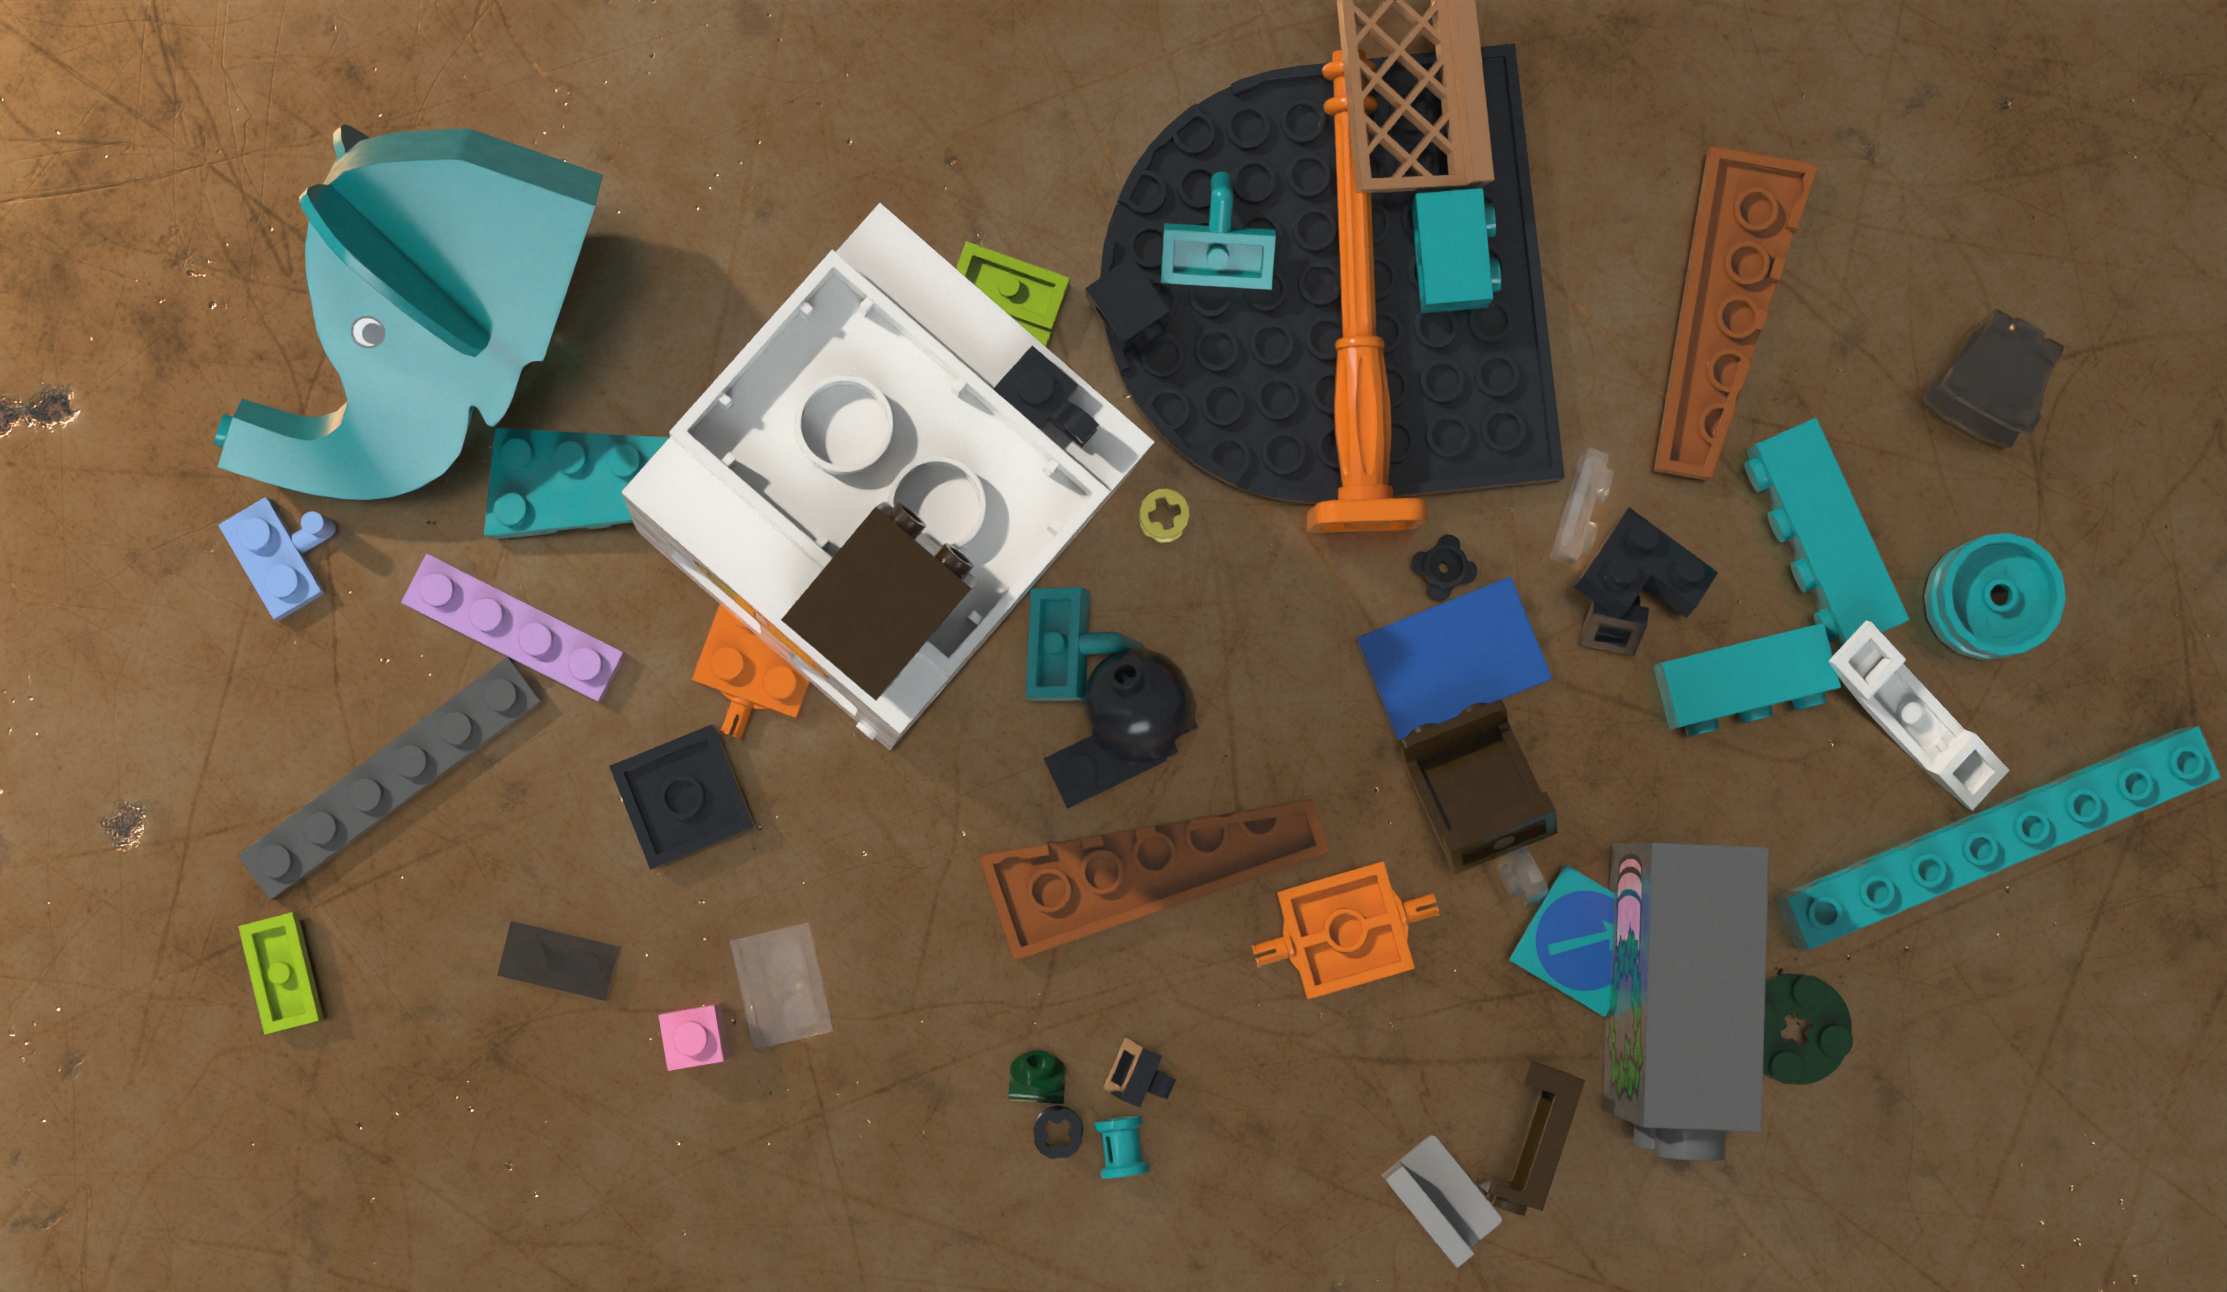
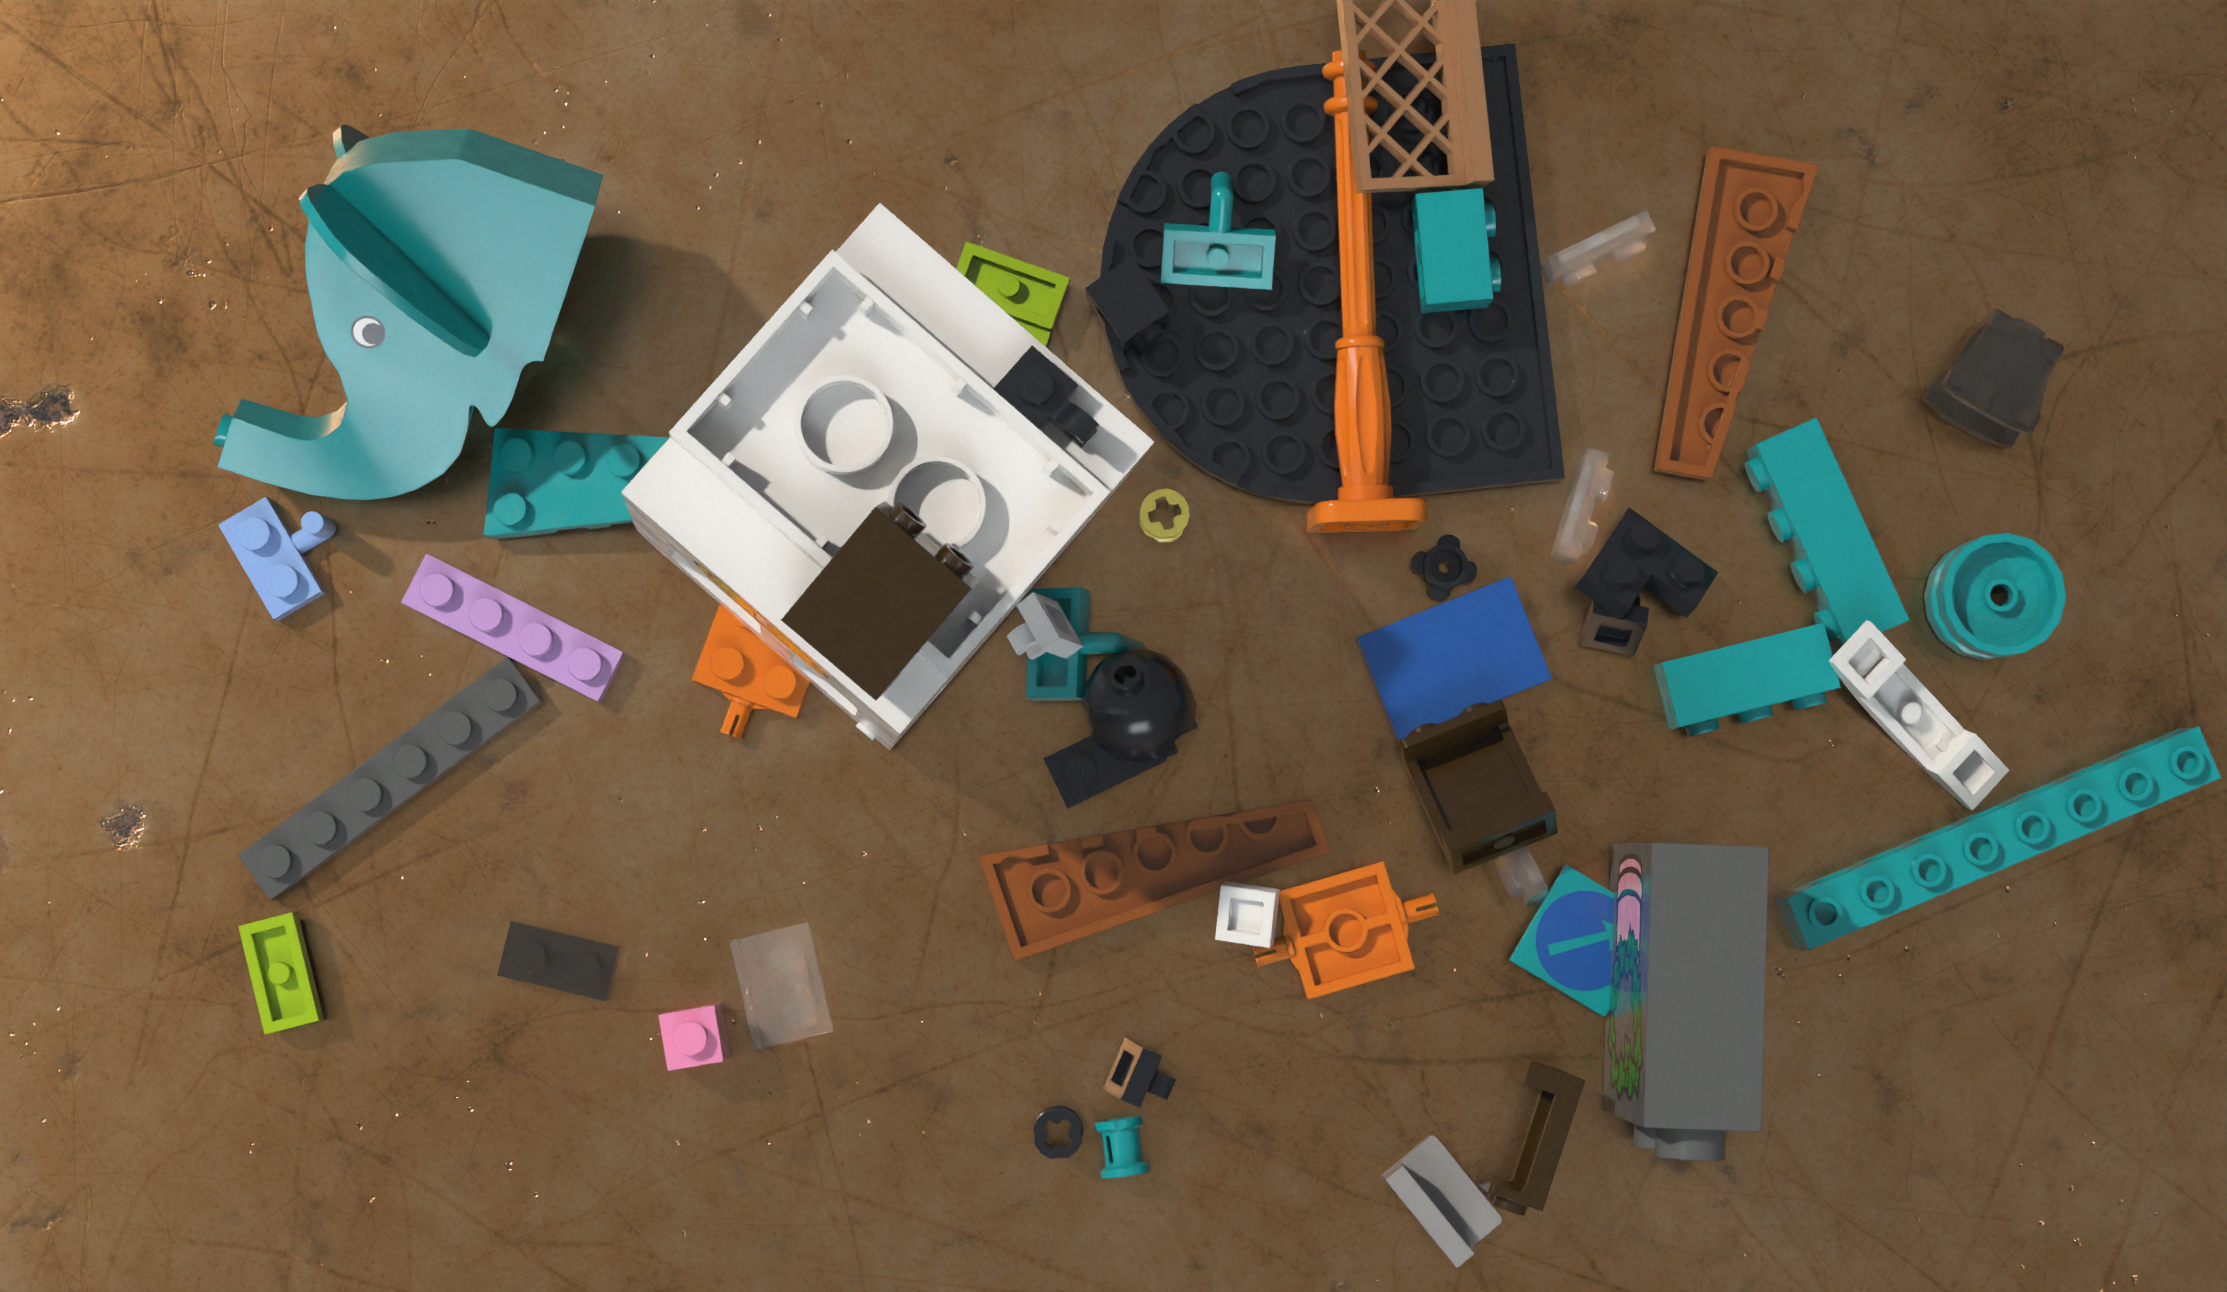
black plate [609,724,756,869] -> none
dark green plate [1008,1050,1066,1104] -> none
dark green plate [1763,973,1853,1085] -> none
none -> white tile [1007,592,1083,660]
none -> white tile [1215,881,1280,948]
none -> clear plate [1541,210,1656,288]

